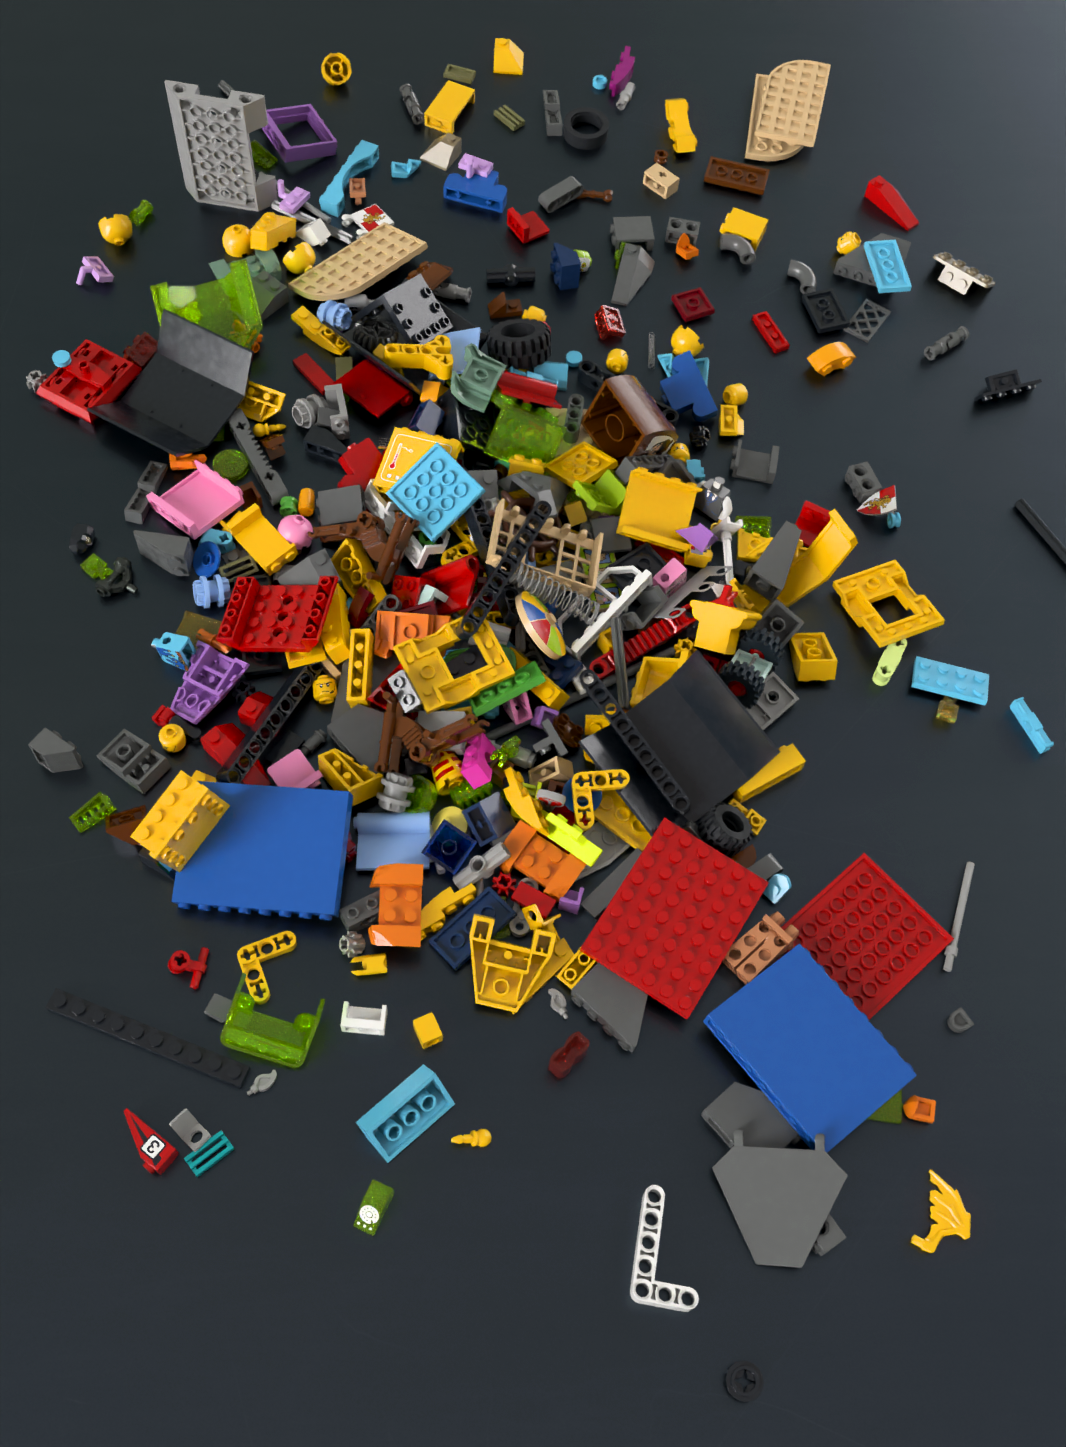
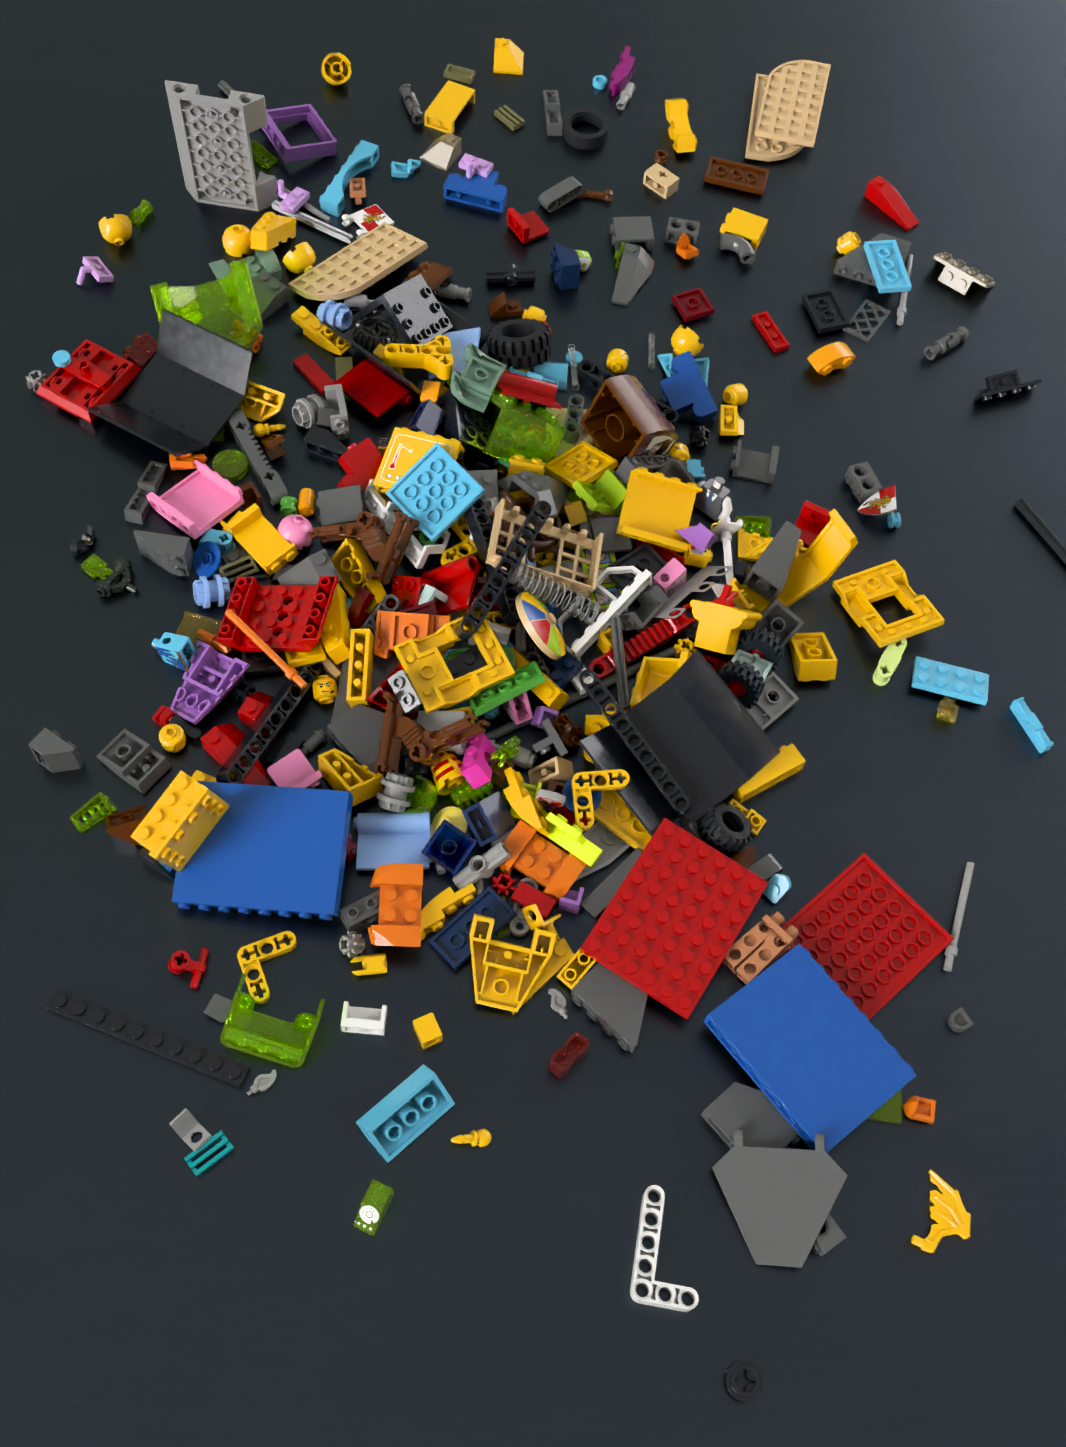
slope [123,1108,179,1175] -> none
white slope [296,218,331,246] -> none
clear red bracket [594,305,626,340] -> none
dark grey cylinder [787,259,817,294] -> none
none -> orange bar [225,609,308,689]
none -> white piece [568,344,579,388]
none -> light grey bar [896,254,913,326]

